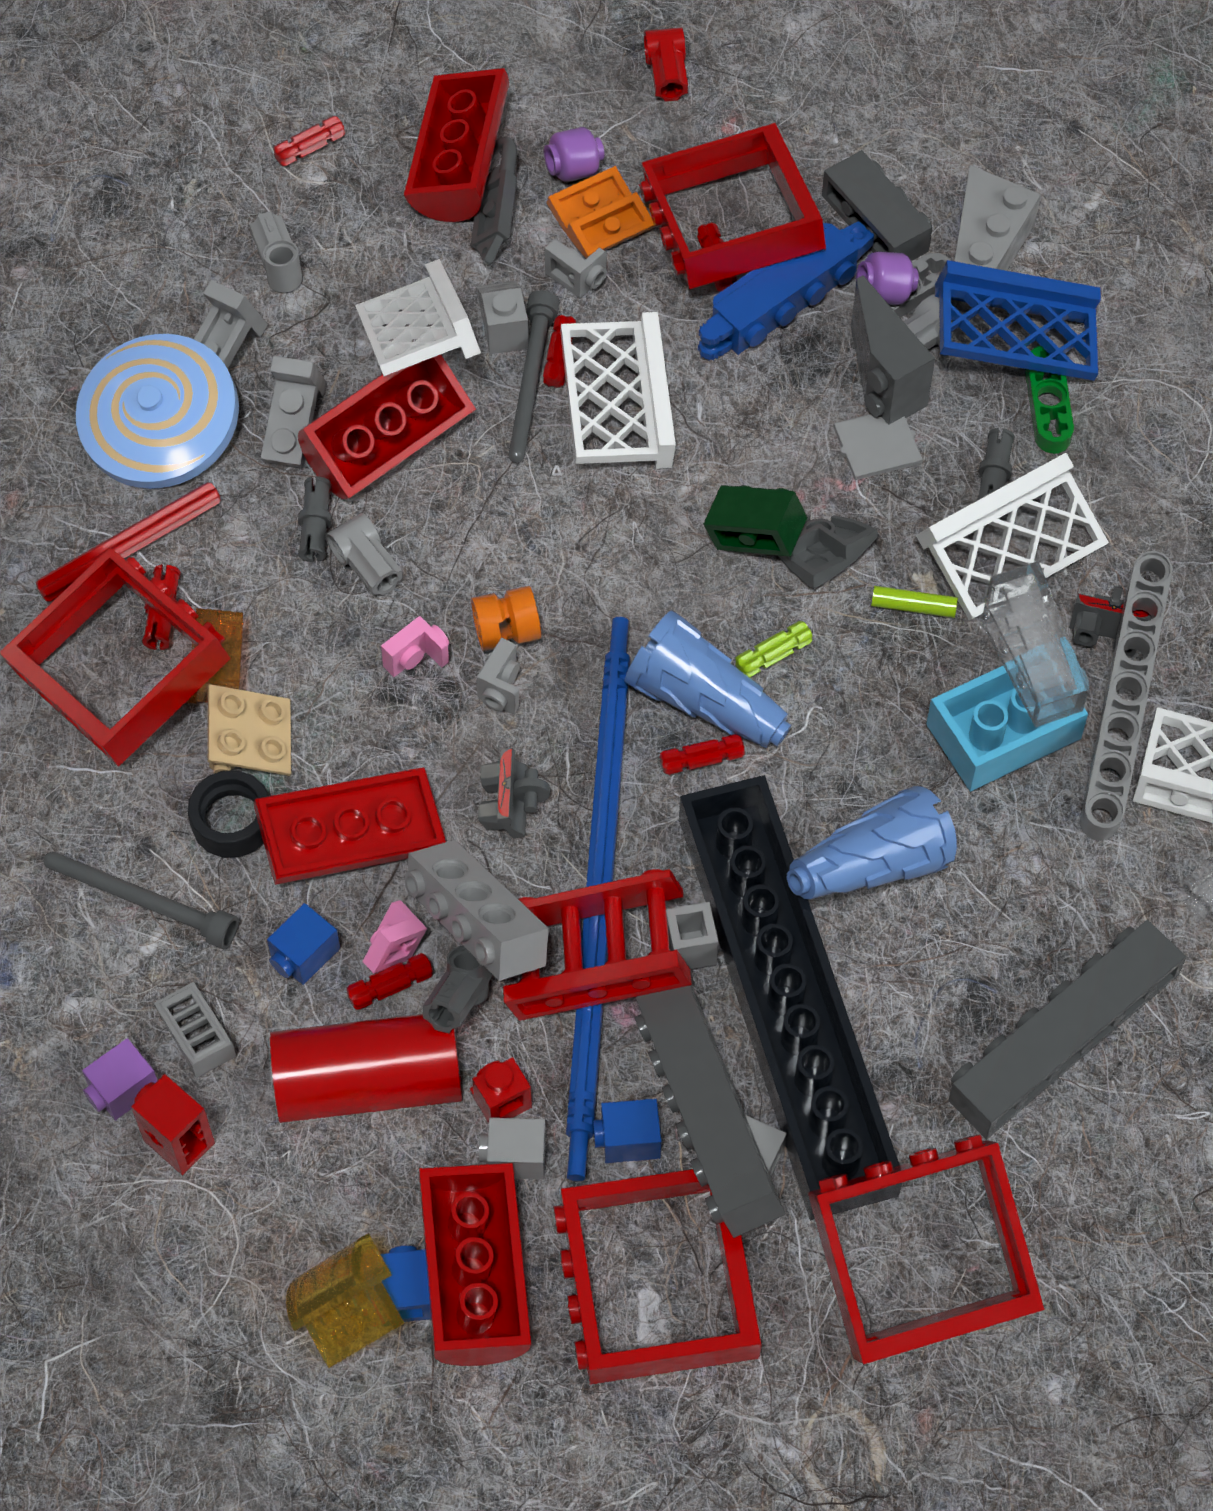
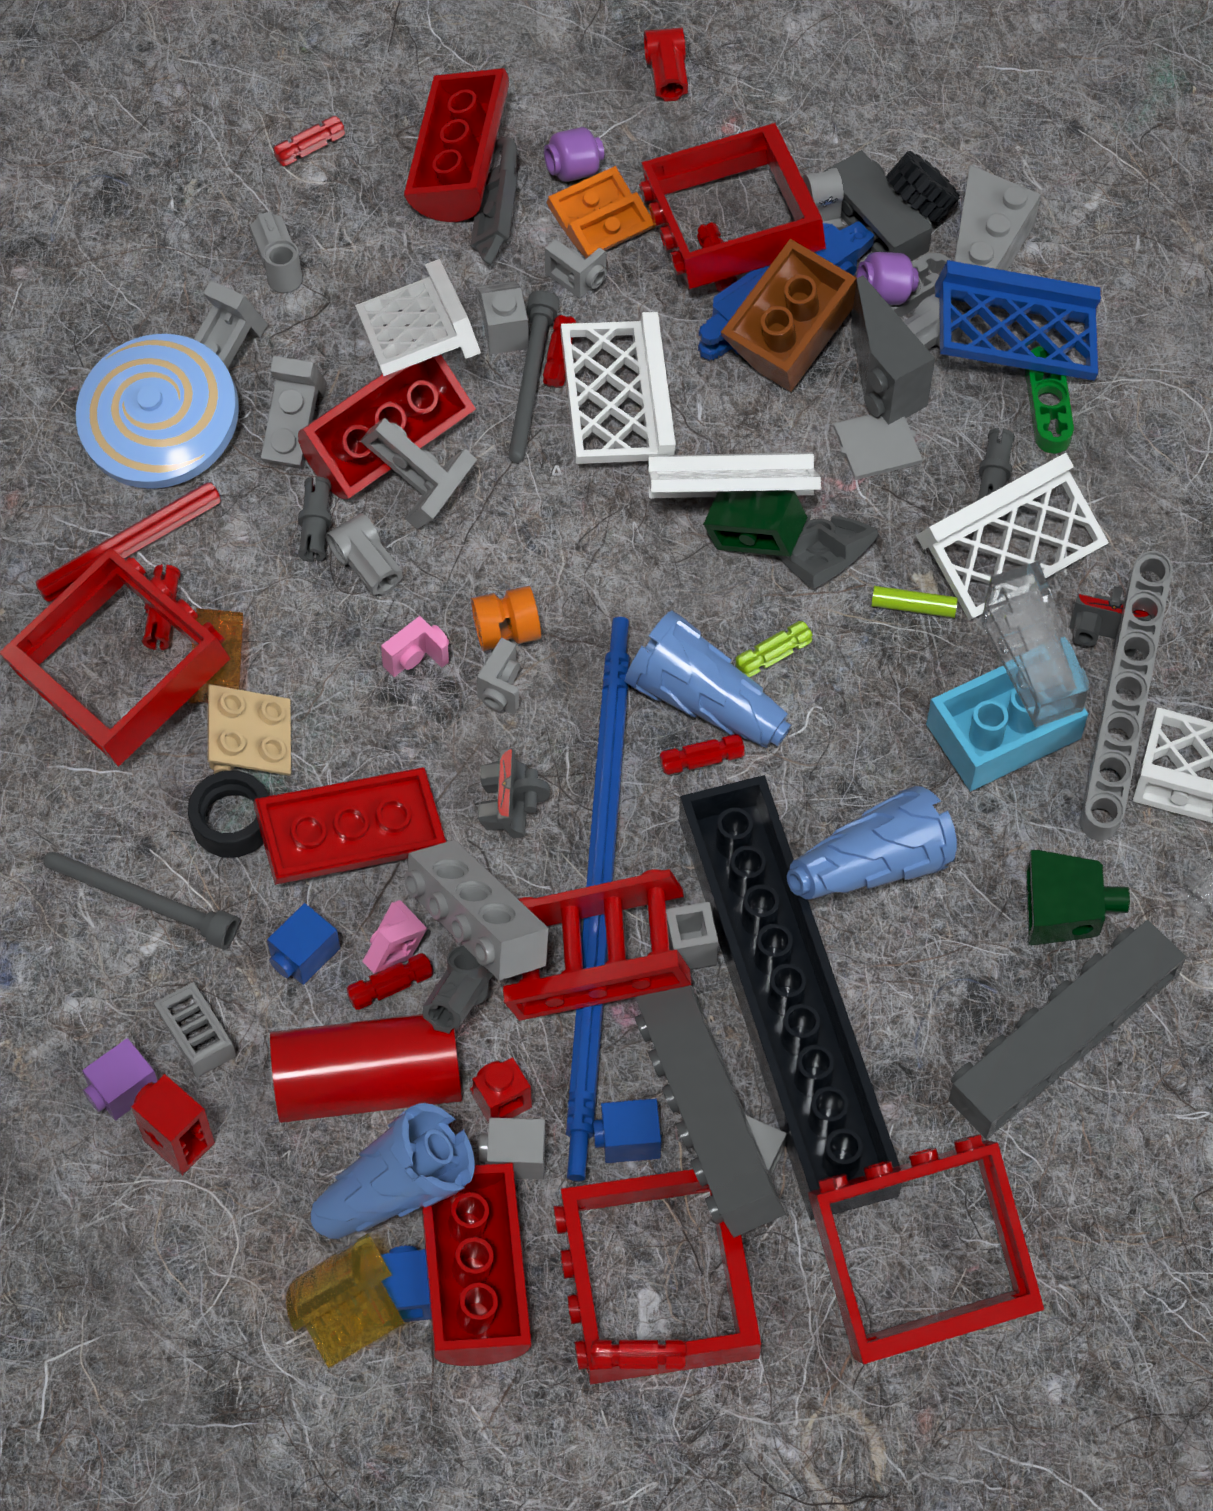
none -> medium blue cone [311,1103,475,1239]
none -> light grey bracket [361,418,477,529]
none -> red axle [591,1340,686,1369]
none -> white fence [648,453,821,498]
none -> dark orange slope [721,239,857,392]
none -> light grey leg [803,168,844,230]
none -> black tyre [886,151,960,222]
none -> dark green torso [1025,850,1130,945]

